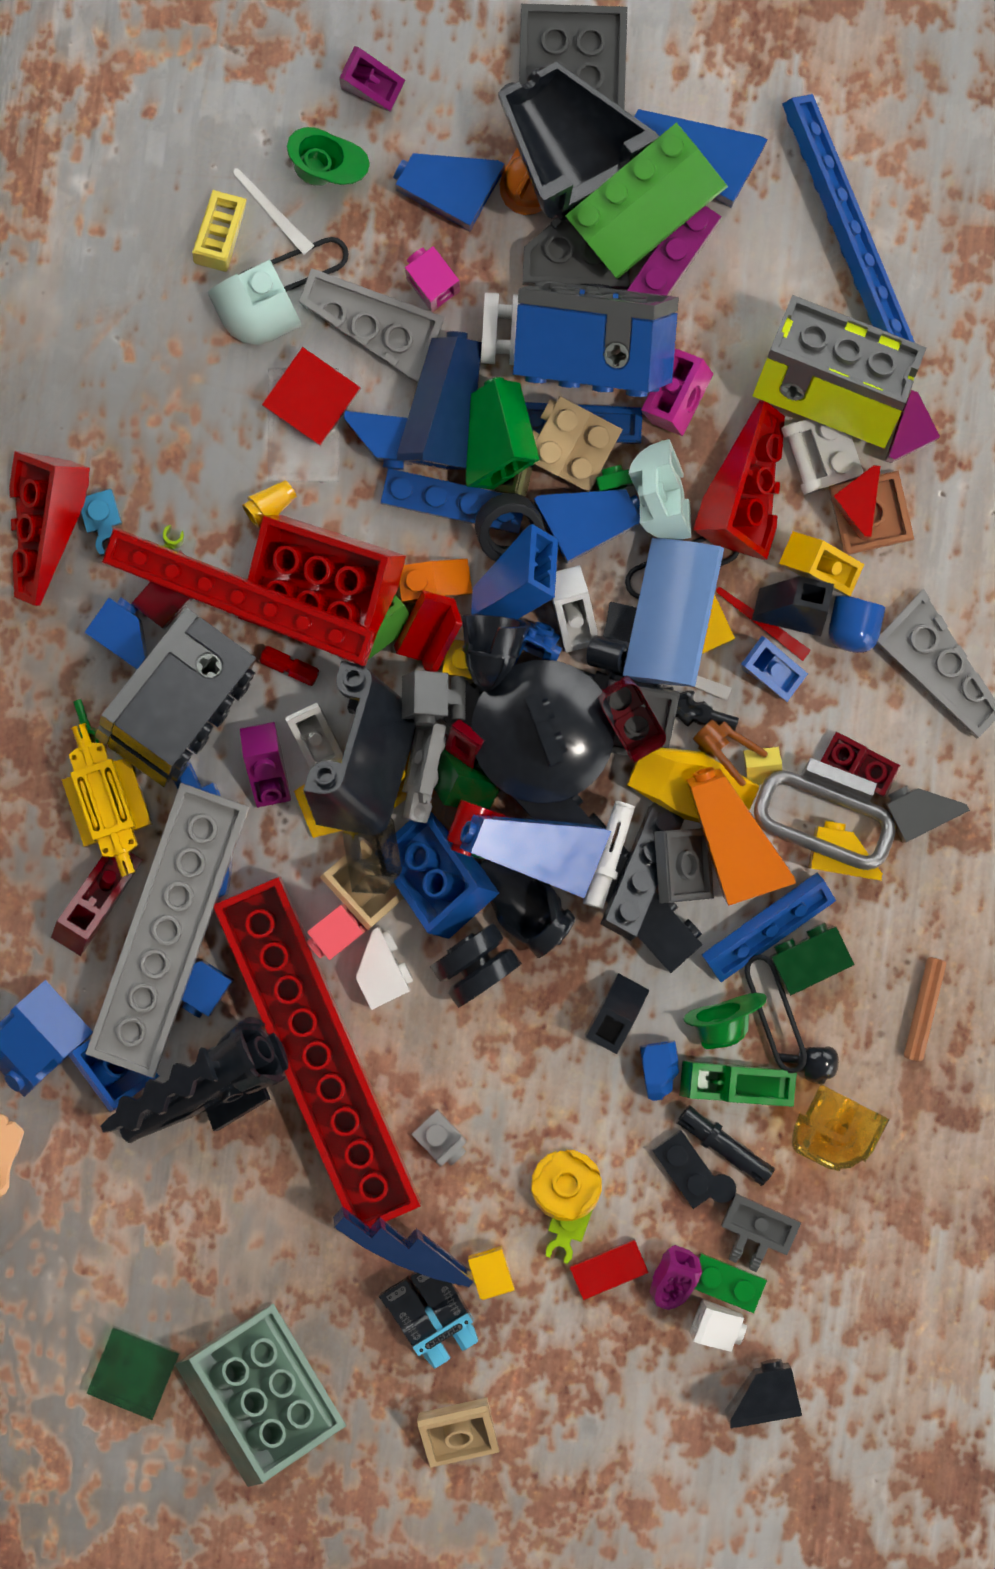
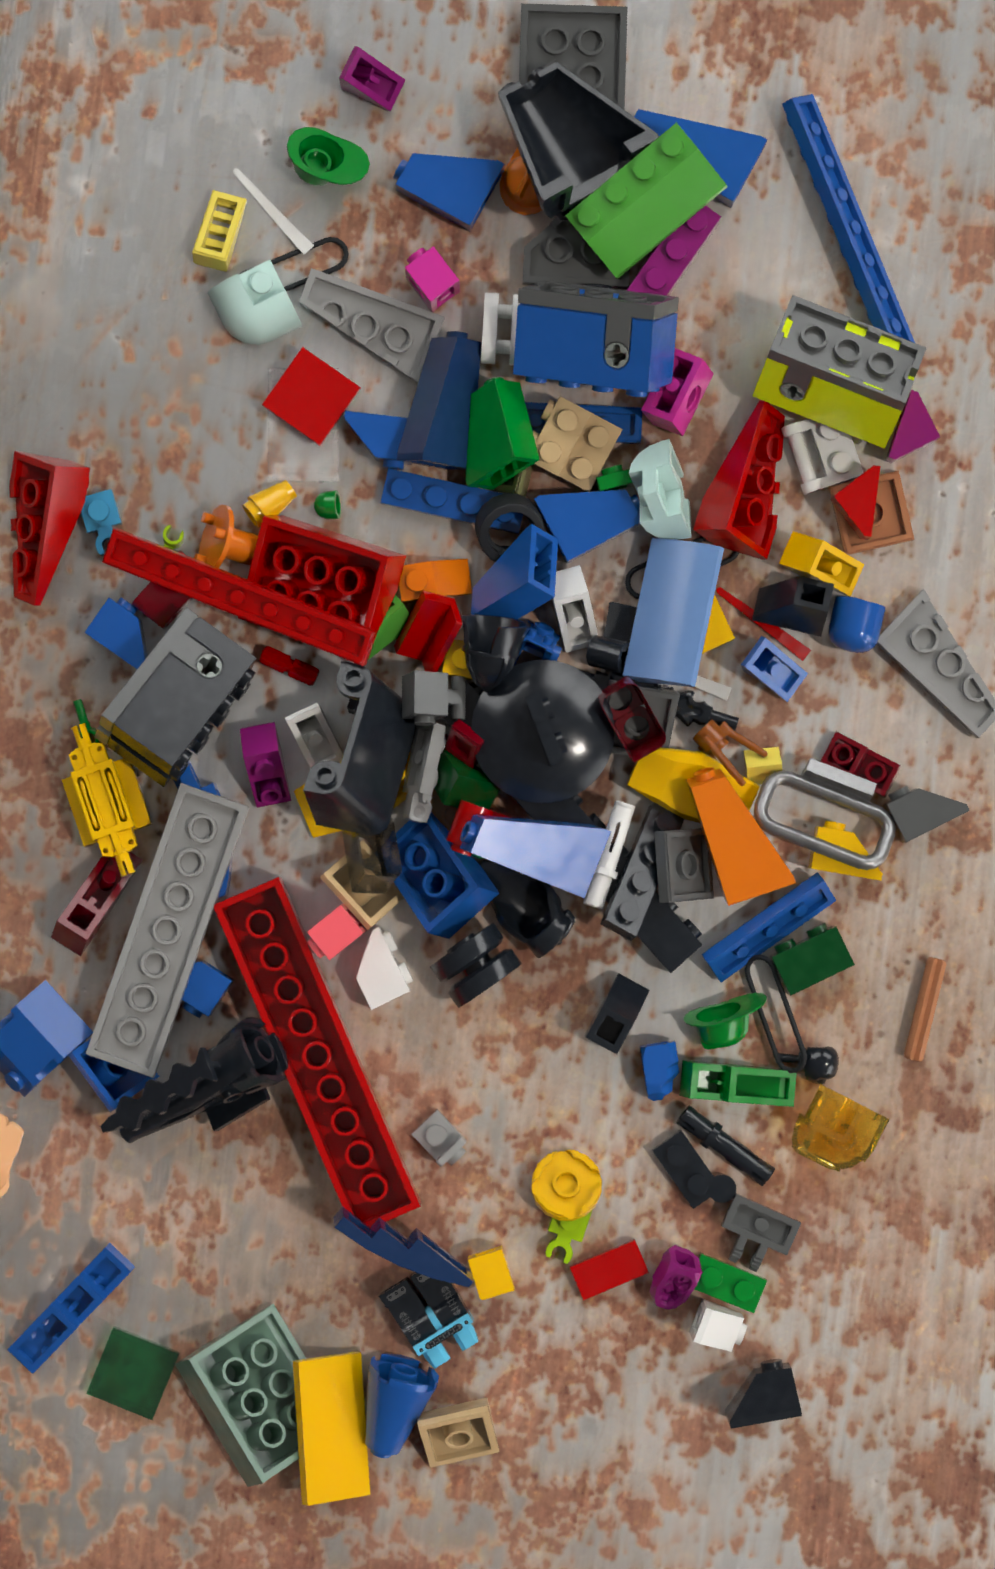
none -> blue slope [7,1243,135,1374]
none -> orange piece [194,505,258,568]
none -> yellow tile [293,1351,370,1506]
none -> green hinge [314,490,341,520]
none -> blue cone [365,1353,439,1458]

